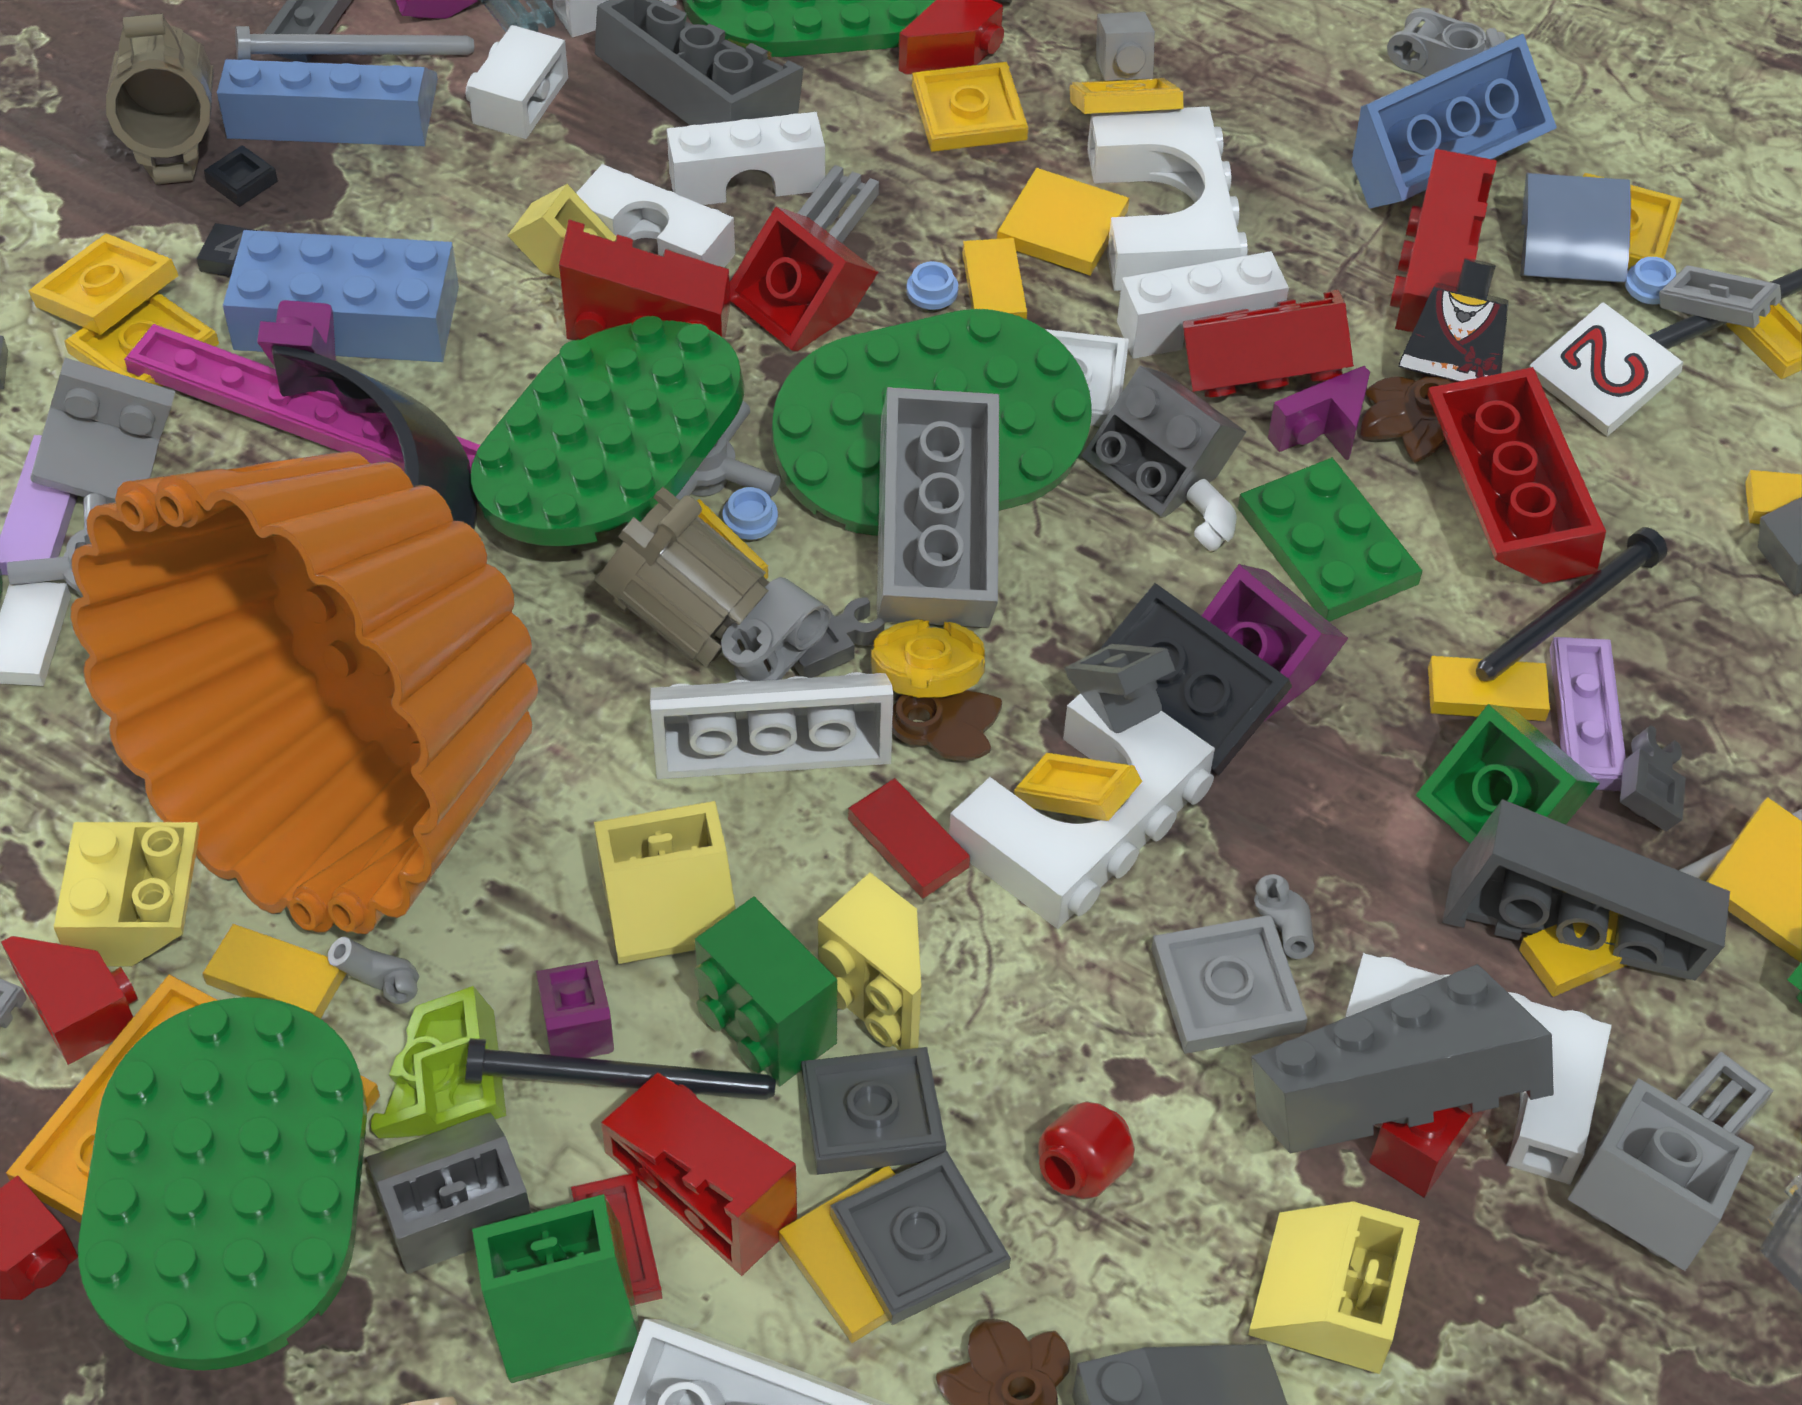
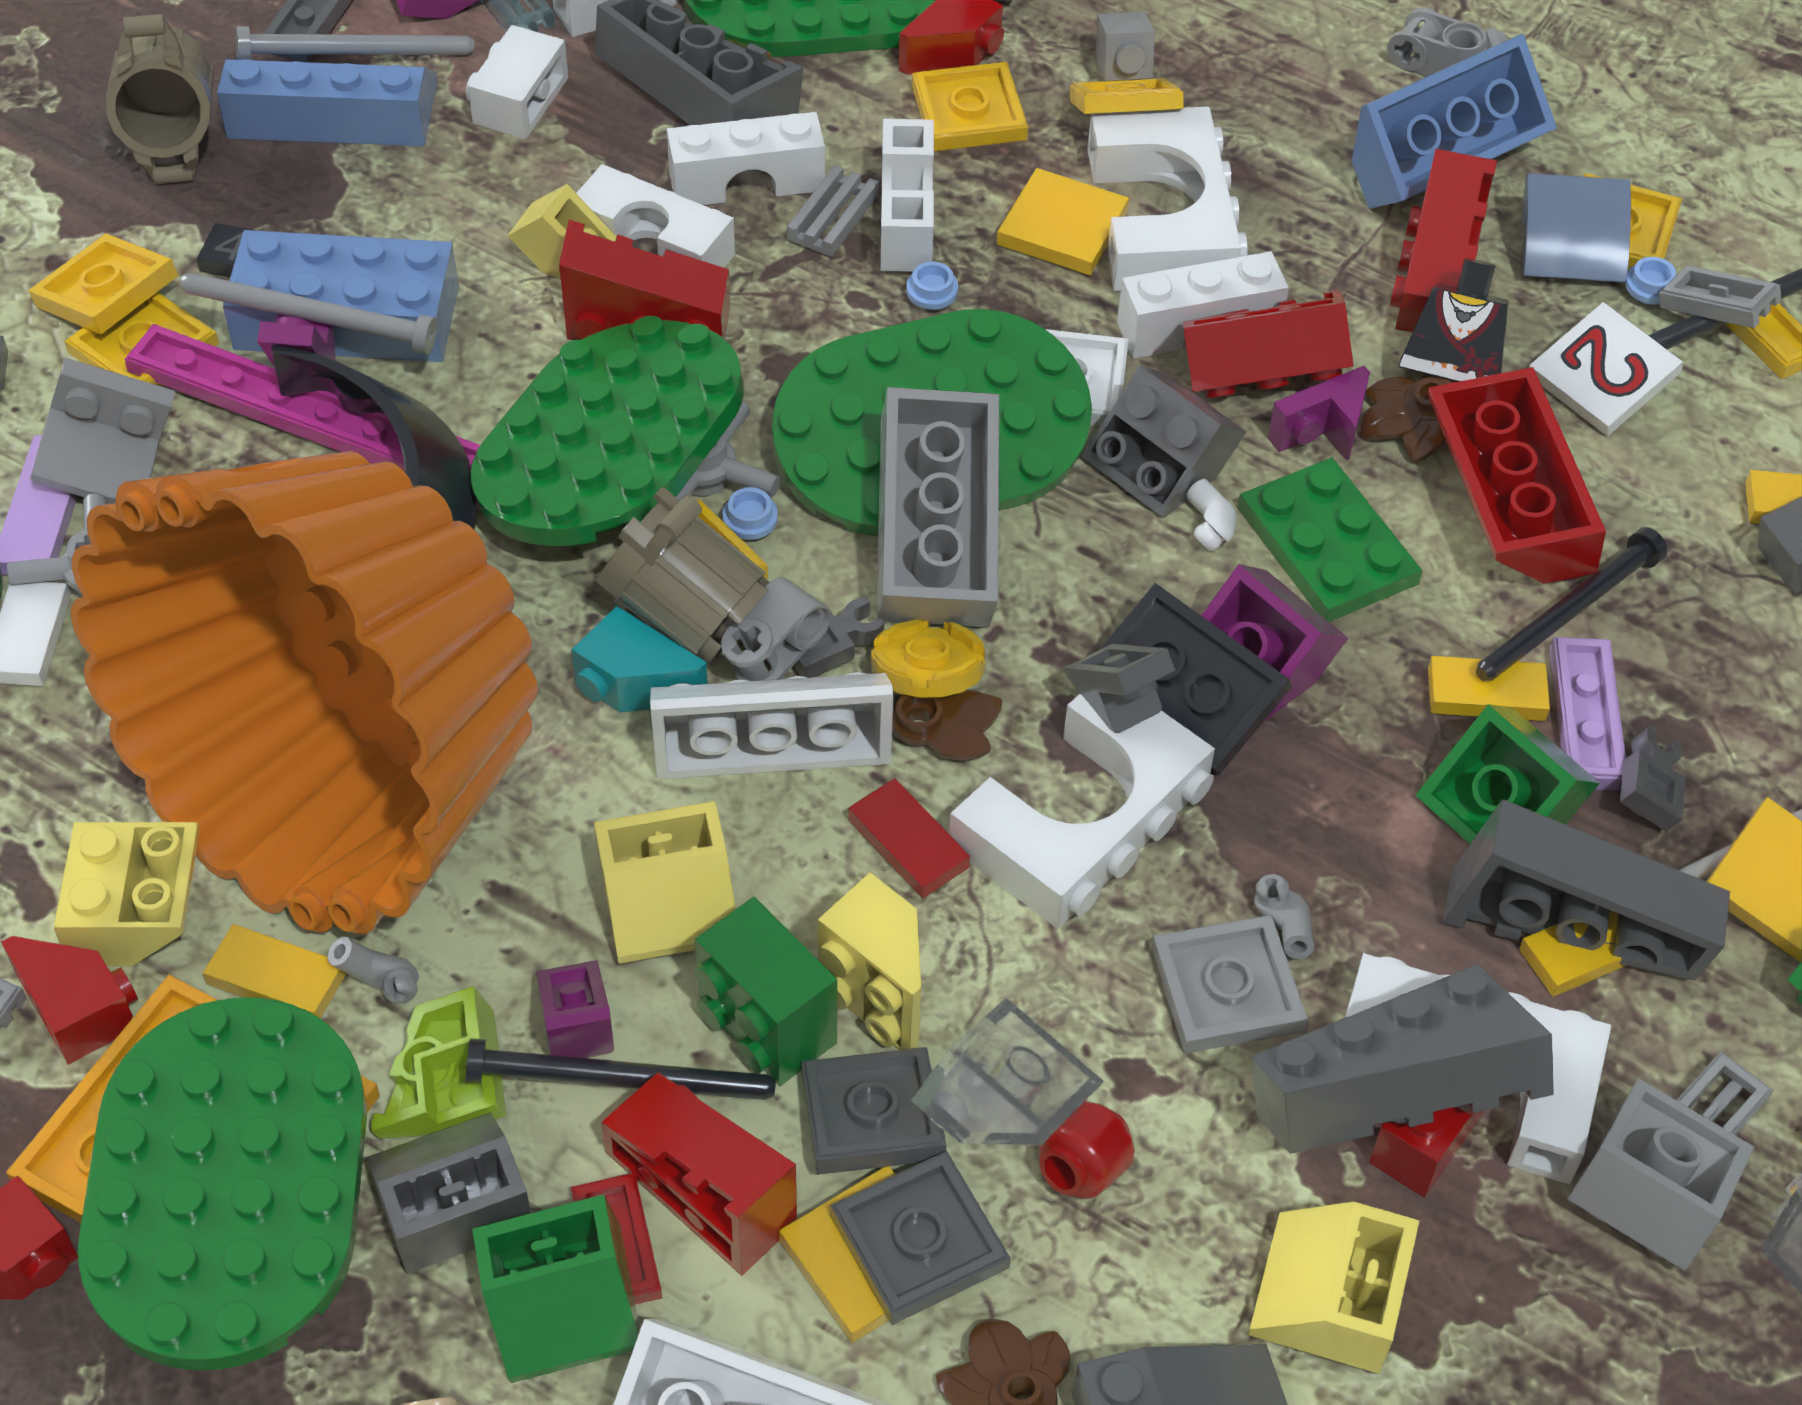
black tile [204,145,278,207] -> none
red slope [730,206,879,352] -> none
yellow tile [962,238,1027,319] -> none
yellow tile [1013,753,1142,821] -> none
none -> light grey bar [180,272,437,355]
none -> teal slope [571,606,708,713]
none -> white arch [880,119,934,272]
none -> clear slope [911,998,1104,1145]

